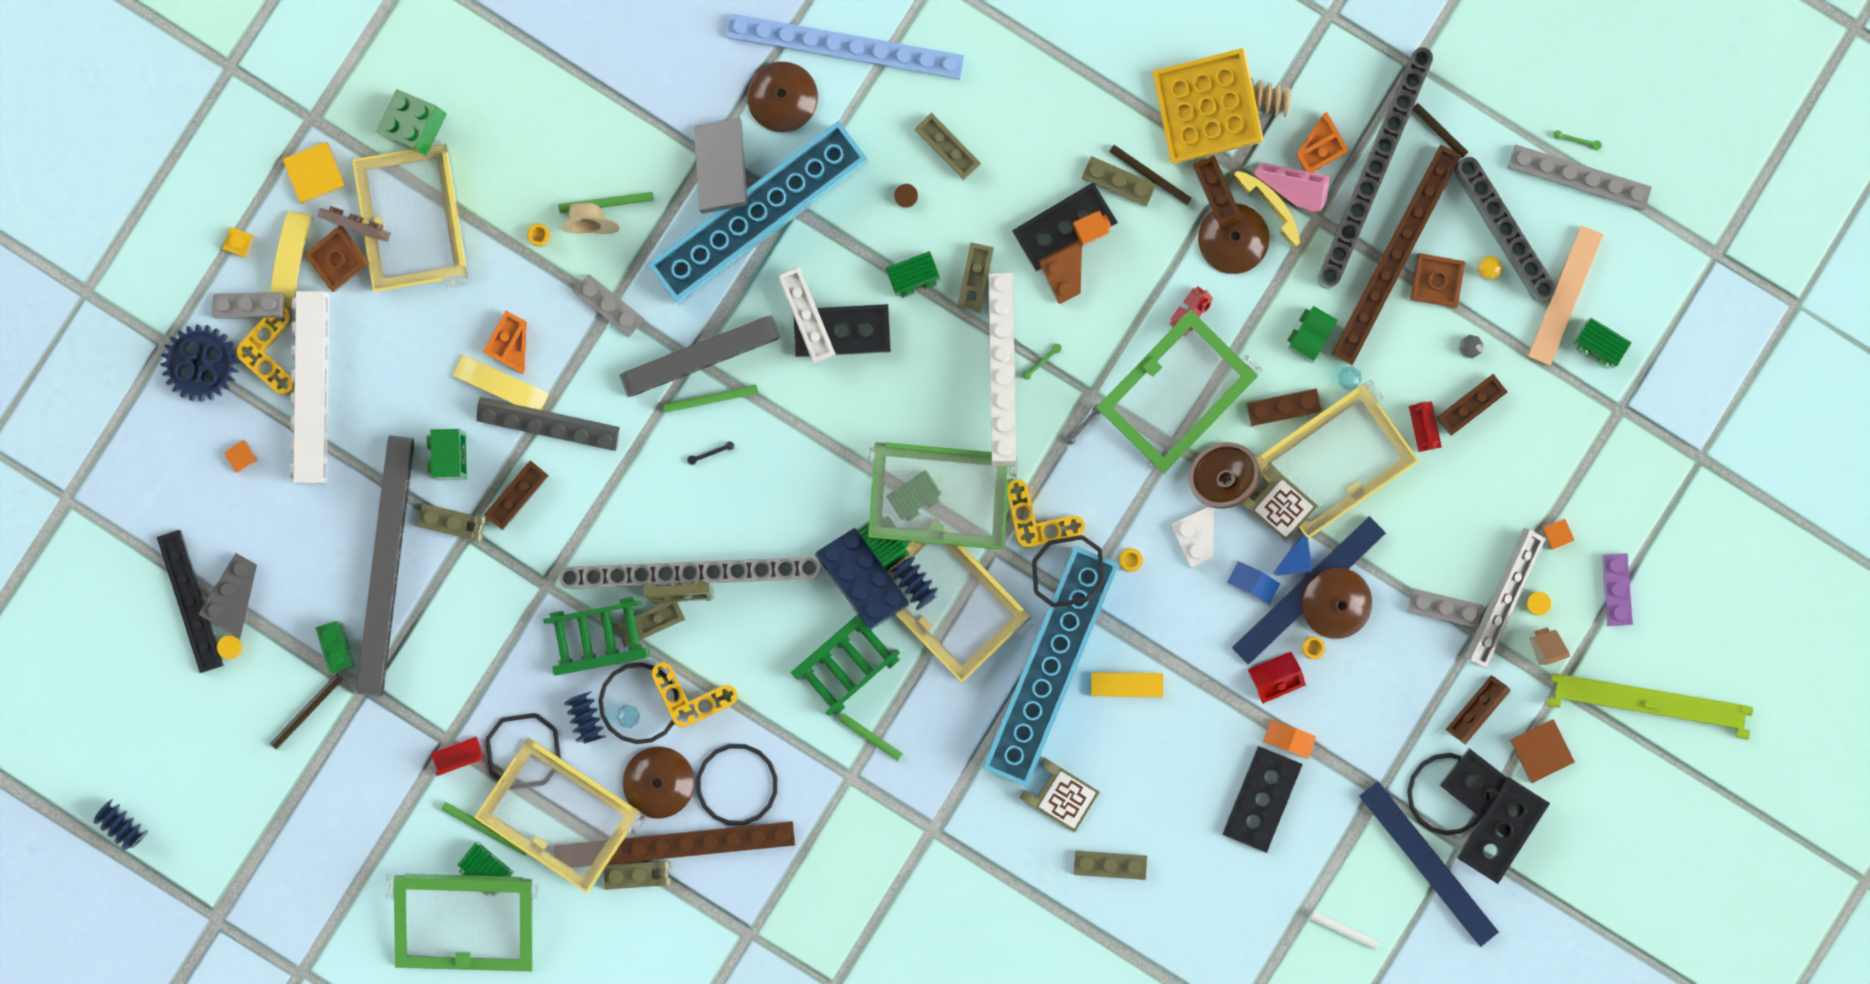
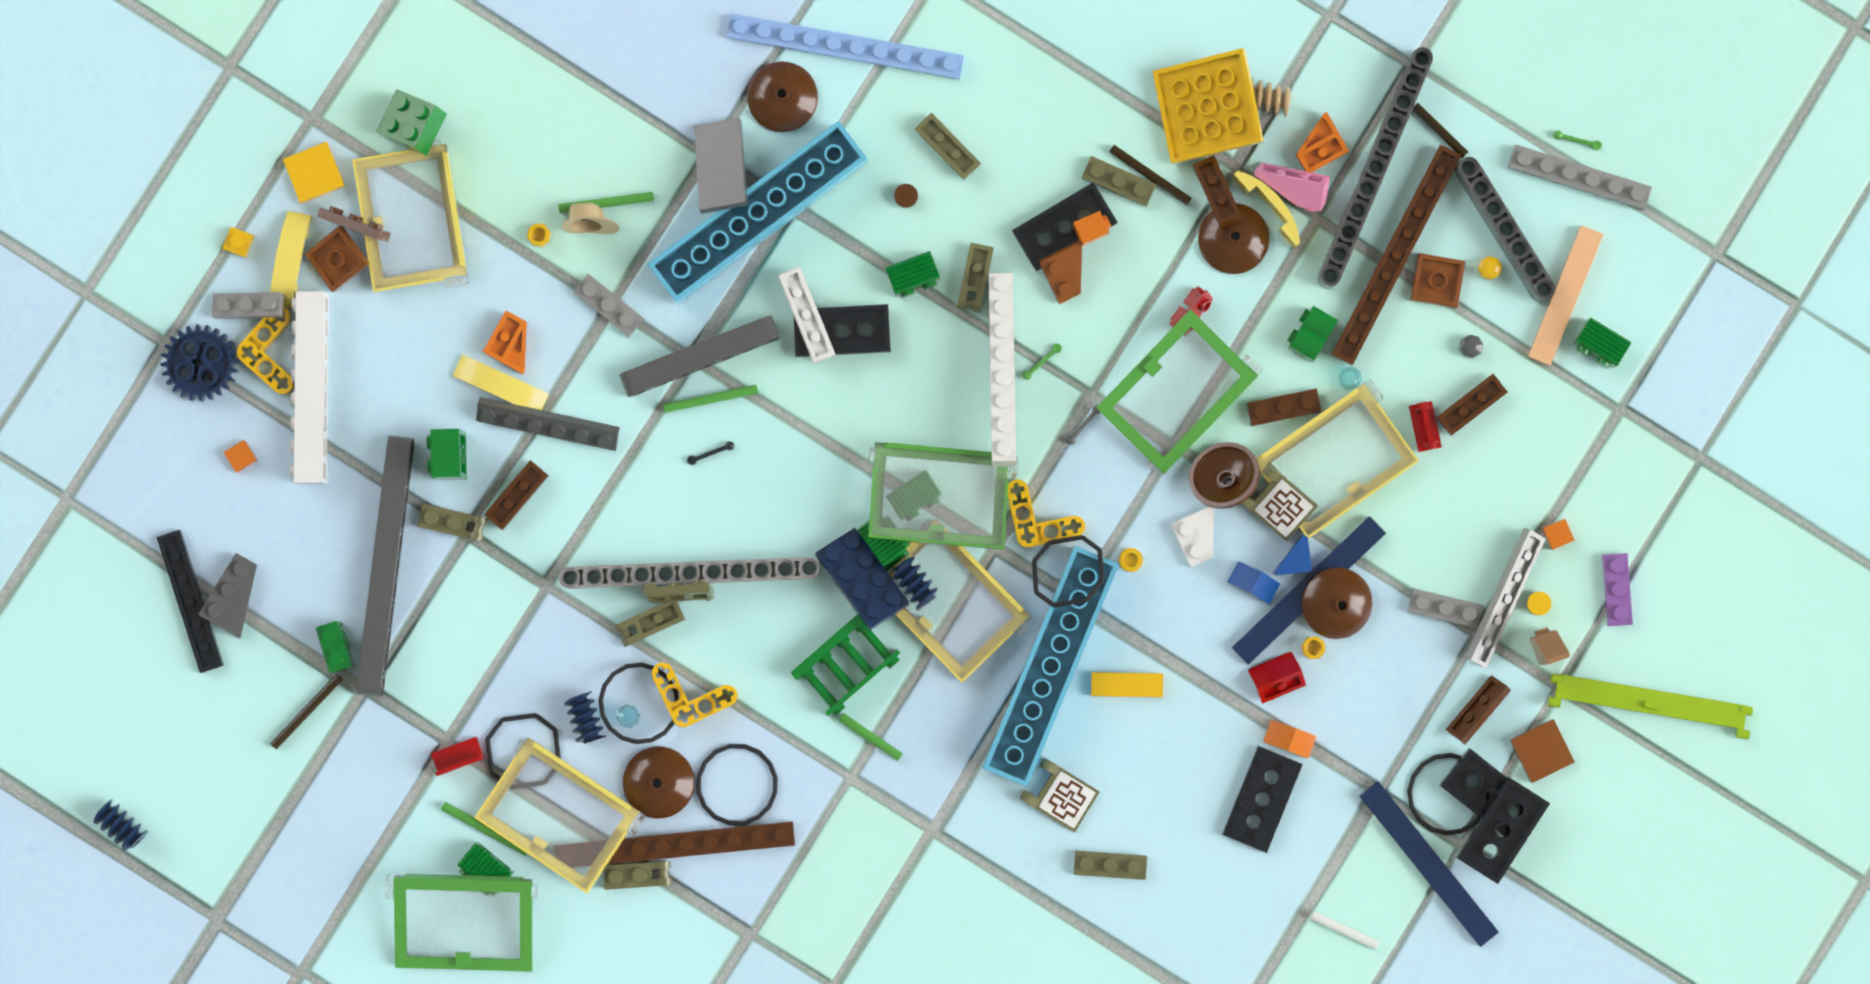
yellow tile [217,635,243,659] -> none
green fence [543,597,651,676] -> none

